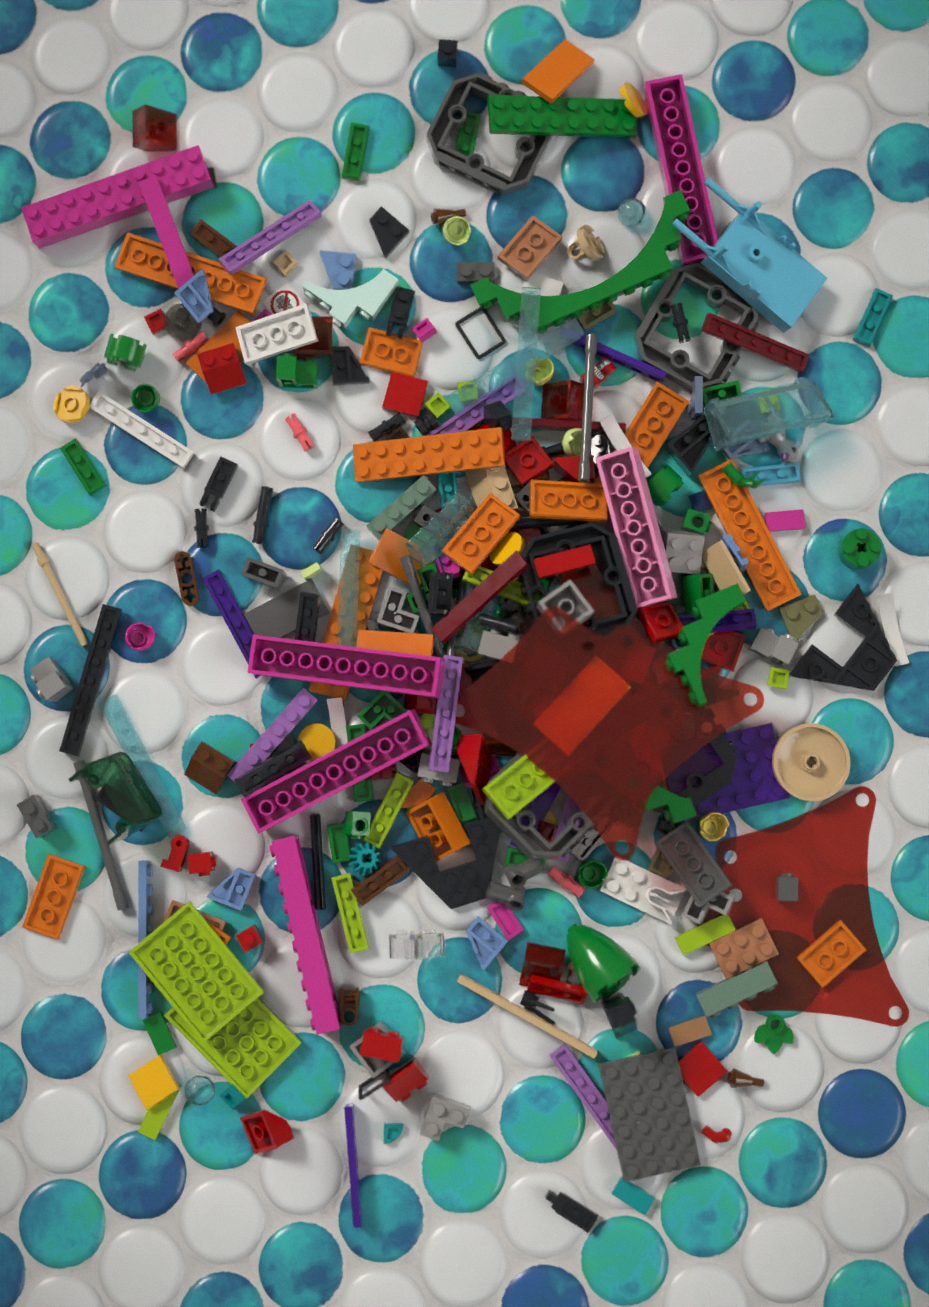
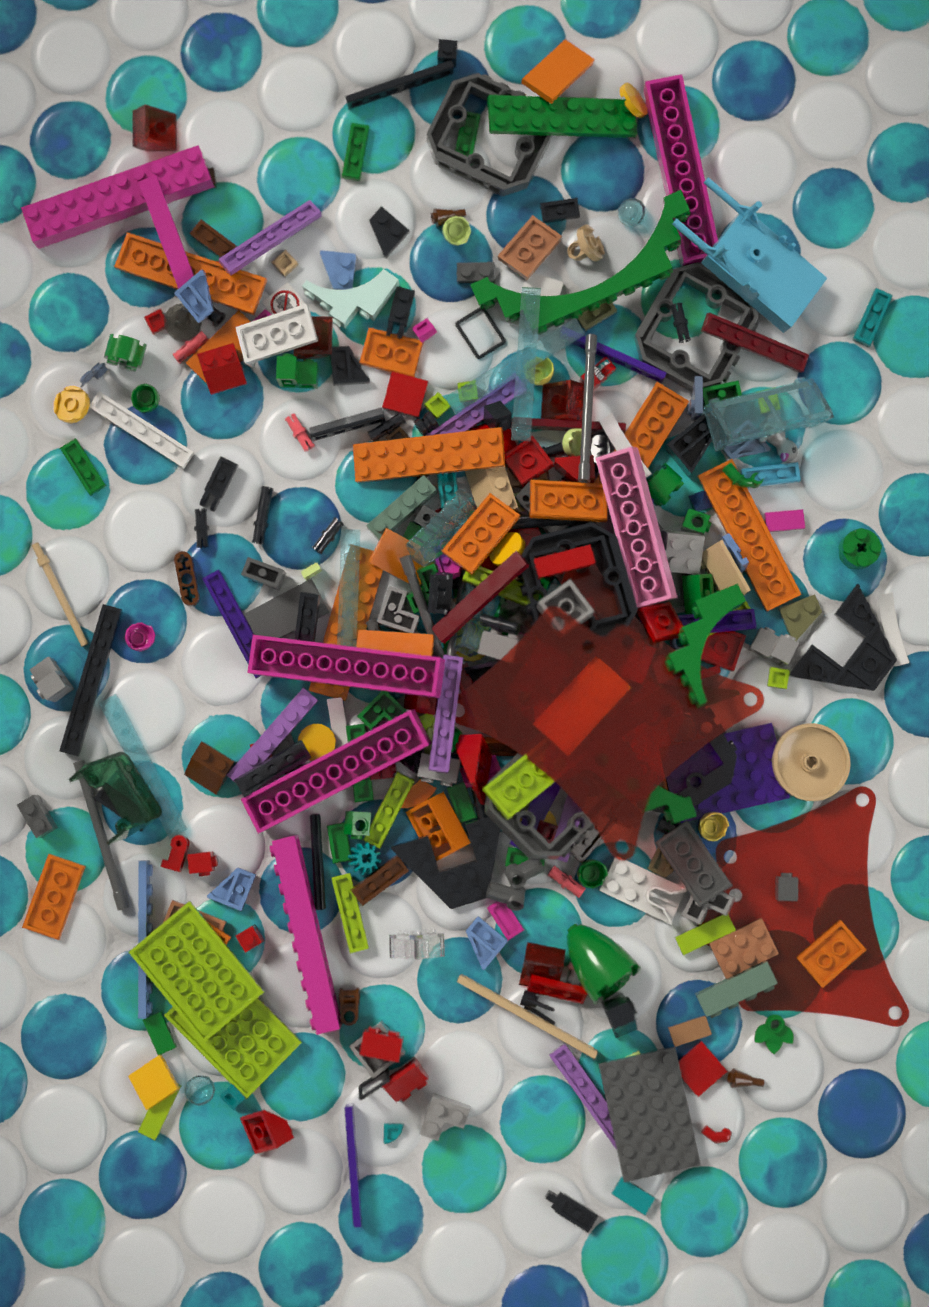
none -> black slope [309,408,385,441]
none -> black tile [345,60,454,109]
none -> black plate [540,198,580,223]

